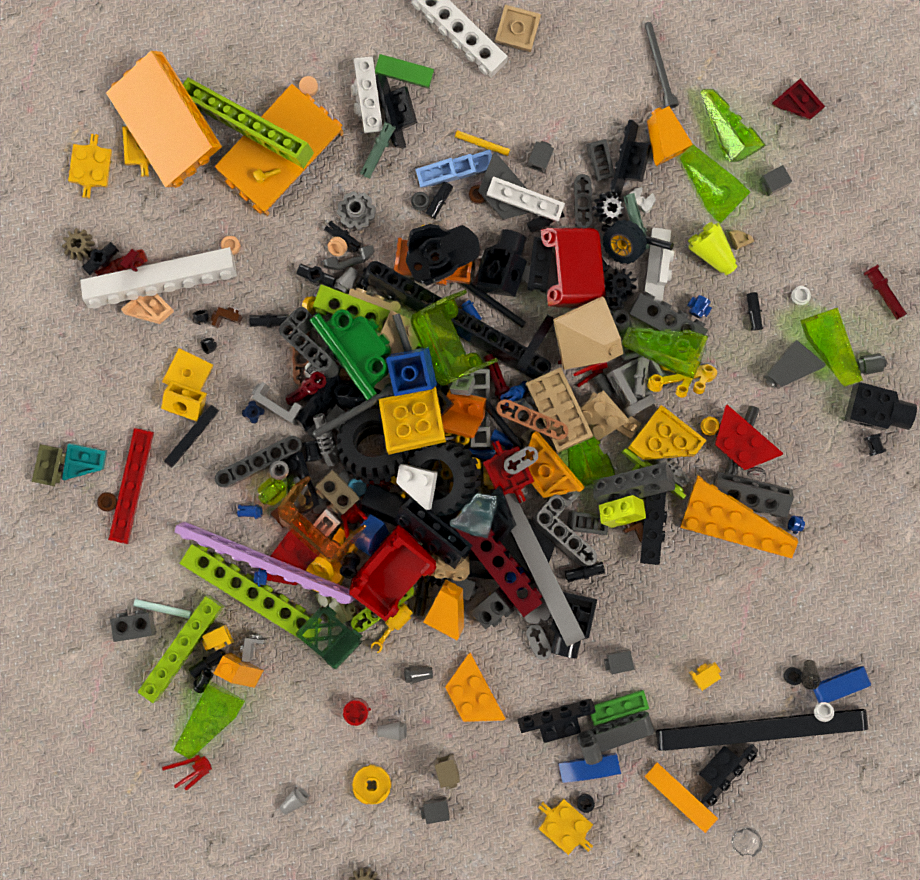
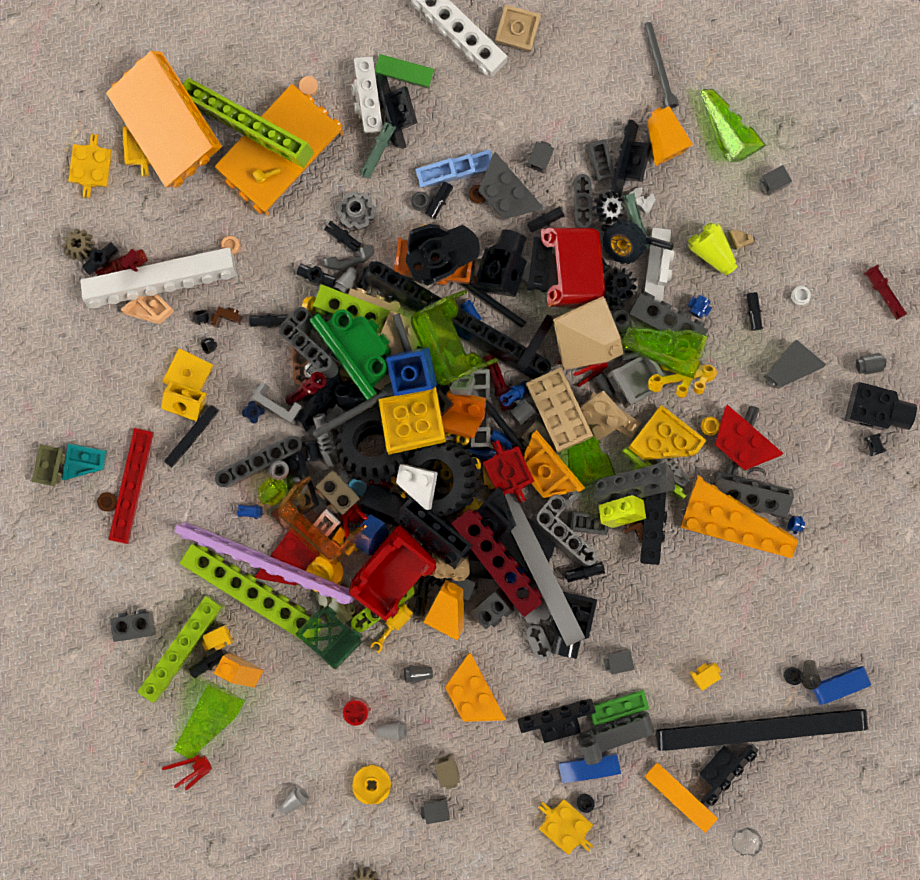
light aqua bar [133,599,192,619] -> none
black pin [193,669,213,693] -> none
light grey bracket [239,634,266,662] -> none
blue plate [254,568,267,587] -> none
light nougat tile [327,237,347,257] -> none
black bush [340,553,361,579] -> none
clear light blue slope [450,493,497,538] -> none
yellow bar [455,130,510,156] -> none
white plate [486,176,565,222] -> none
nougat beam [496,399,568,440] -> none
light grey beam [503,446,538,474] -> none
light grey beam [623,394,656,418] -> none
light grey pin [633,358,650,398] -> none
clear neon green wedge [679,144,751,224] -> none
dark red wing [772,78,825,120] -> none
clear neon green wedge [800,307,863,387] -> none
white plate [814,702,834,722] -> none

